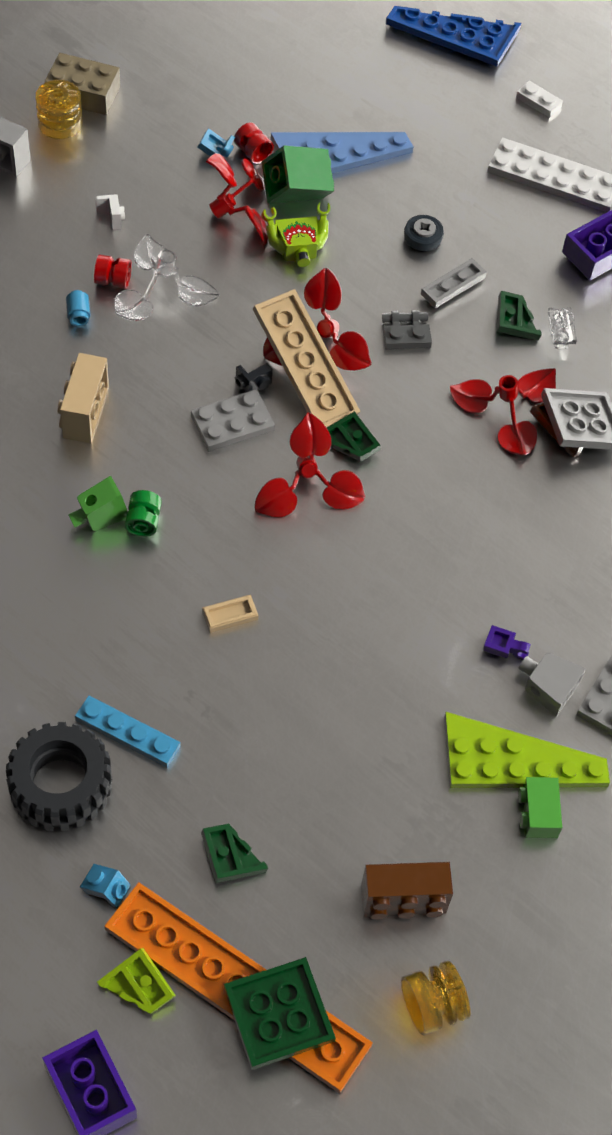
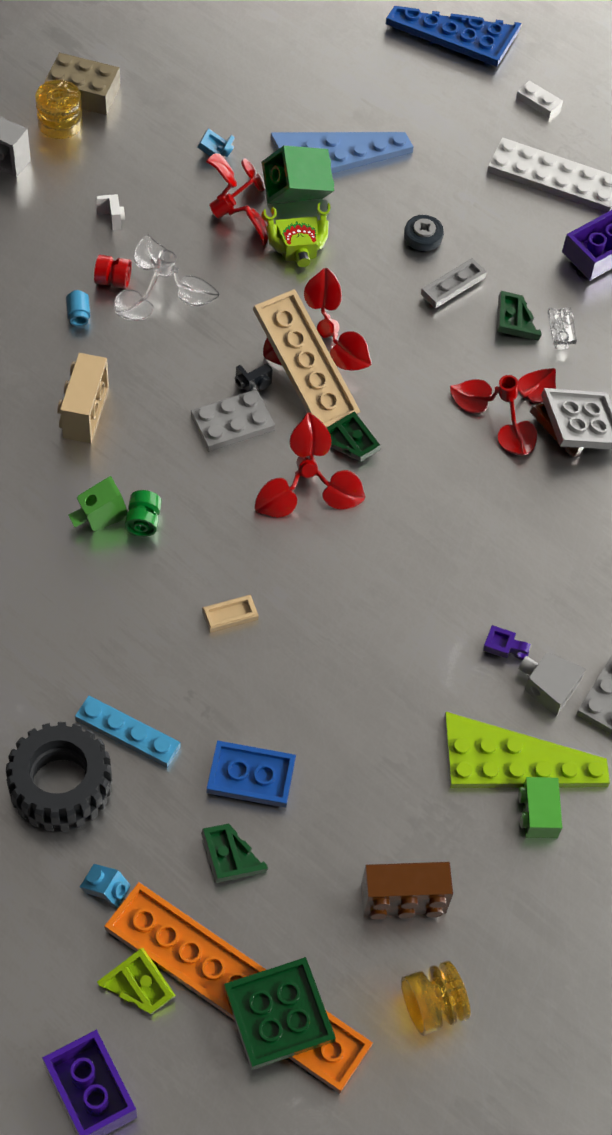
red wheel [234,122,274,164] -> none
dark grey plate [382,310,432,350] -> none
none -> blue plate [206,740,296,808]

